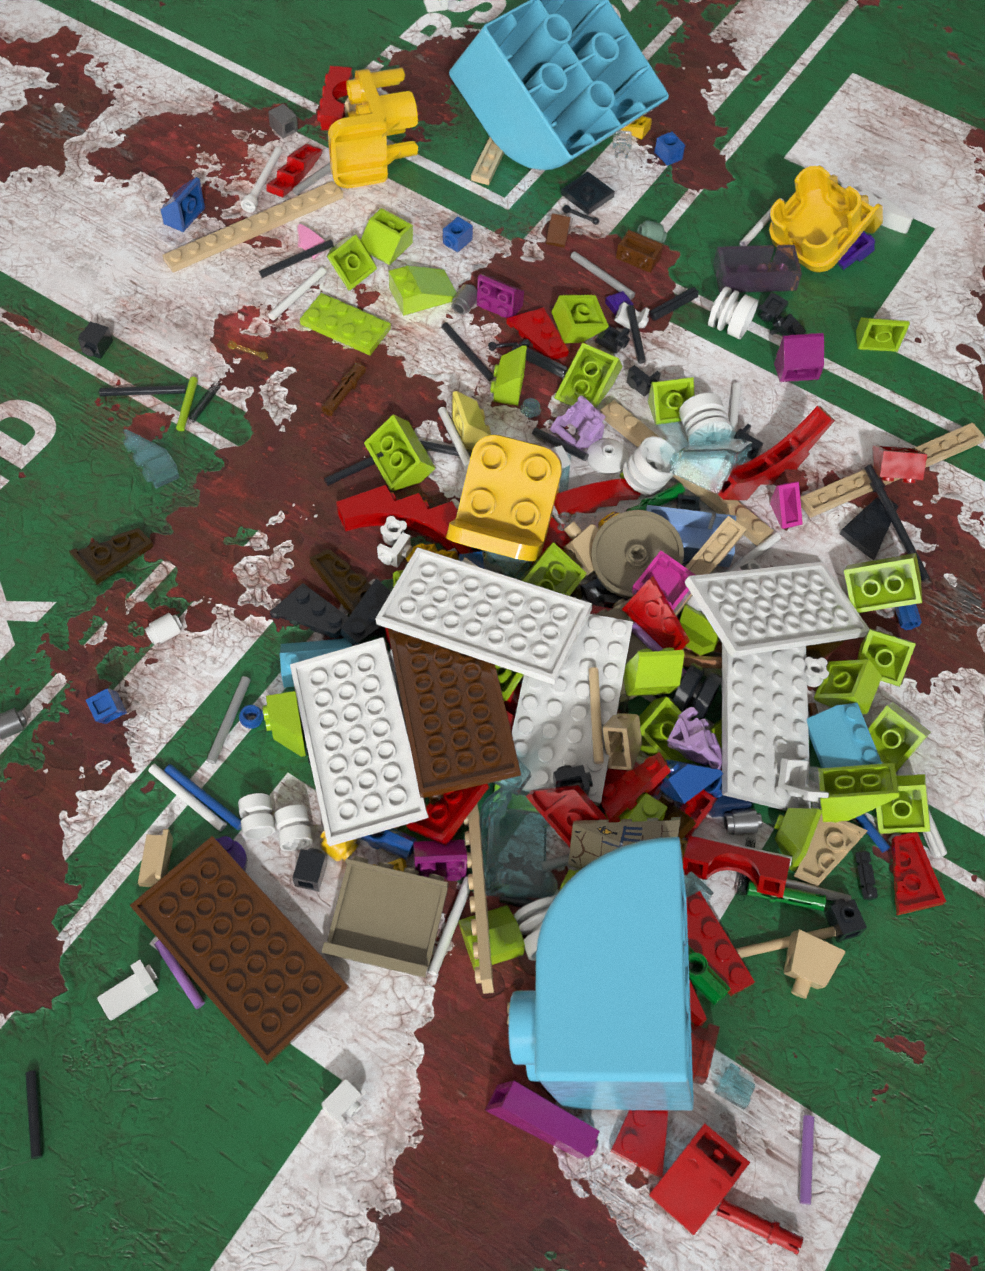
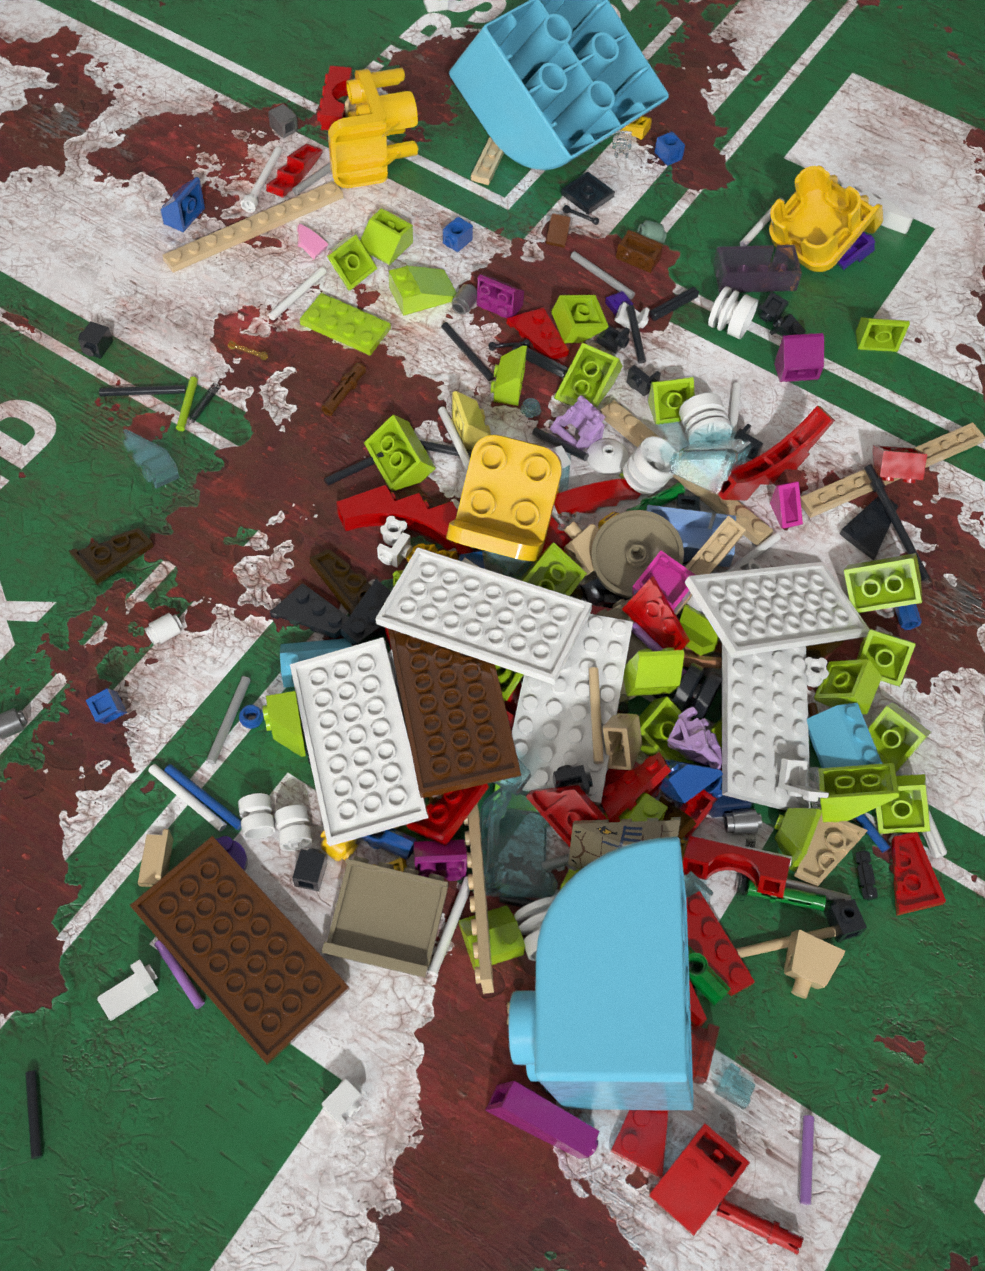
black bar [259,239,334,278] -> none

